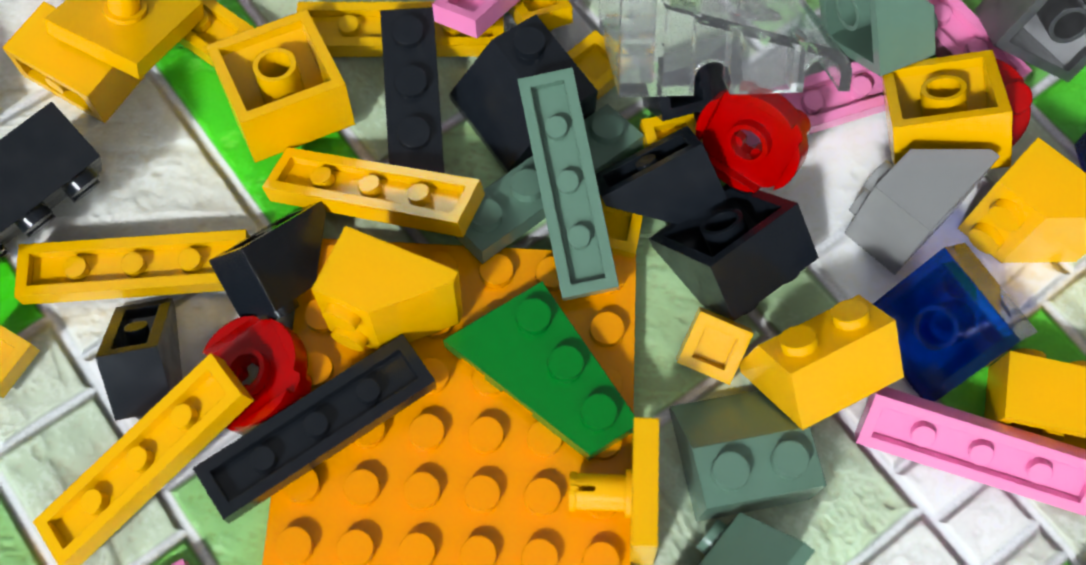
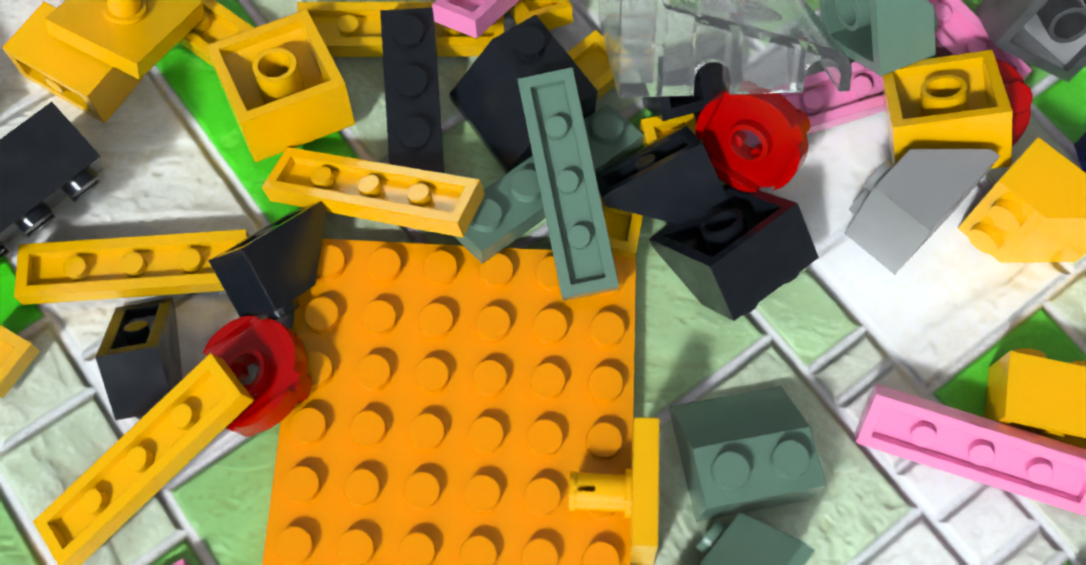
black plate [192,334,437,524] -> none
yellow slope [311,226,463,351] -> none
green wing [443,281,636,461] -> none
yellow plate [676,307,754,385] -> none
yellow slope [739,295,904,430] -> none
clear blue slope [873,243,1038,402] -> none

